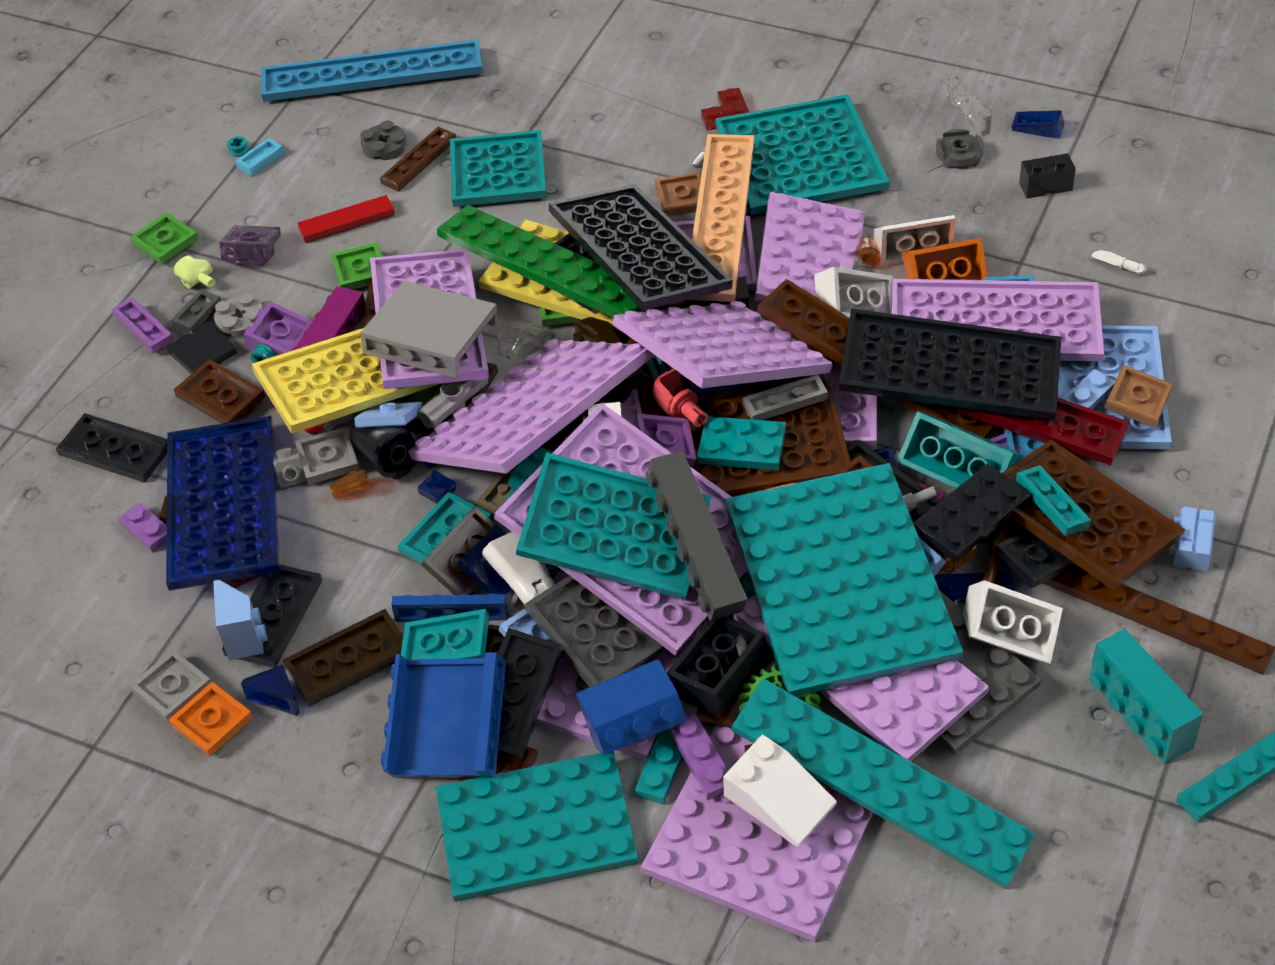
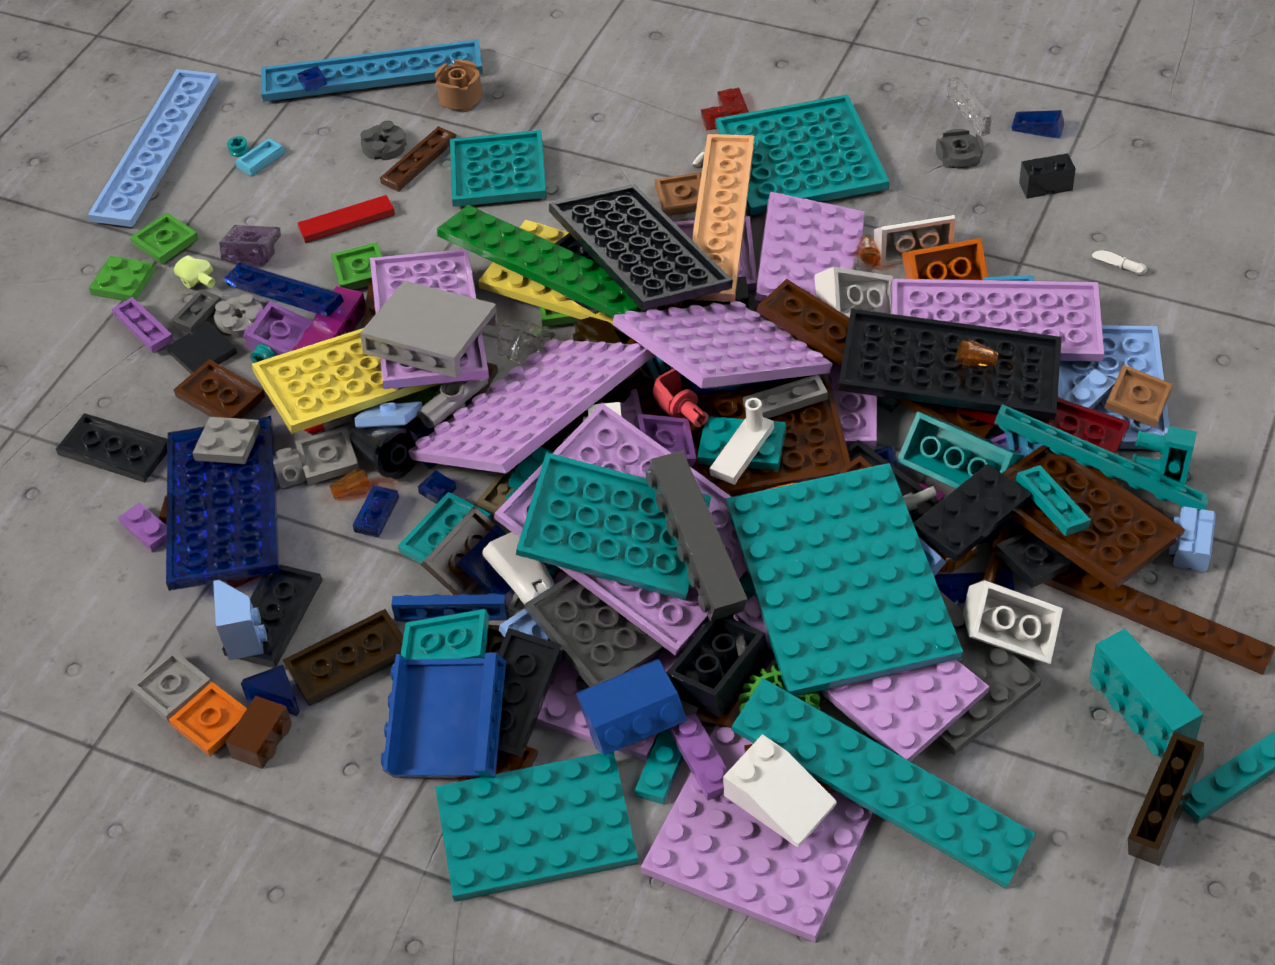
none -> light blue plate [88,69,219,227]
none -> bright green plate [89,255,155,301]
none -> light grey plate [193,417,261,464]
none -> clear blue plate [224,263,344,317]
none -> reddish brown brick [226,696,292,769]
none -> clear blue plate [297,66,327,92]
none -> clear blue plate [352,485,399,538]
none -> medium nougat brick [435,60,483,112]
none -> white piece [710,398,774,485]
none -> clear orange cone [956,339,998,367]
none -> teal plate [994,404,1208,511]
none -> dark brown brick [1128,732,1204,866]
none -> teal brick [1132,426,1197,484]

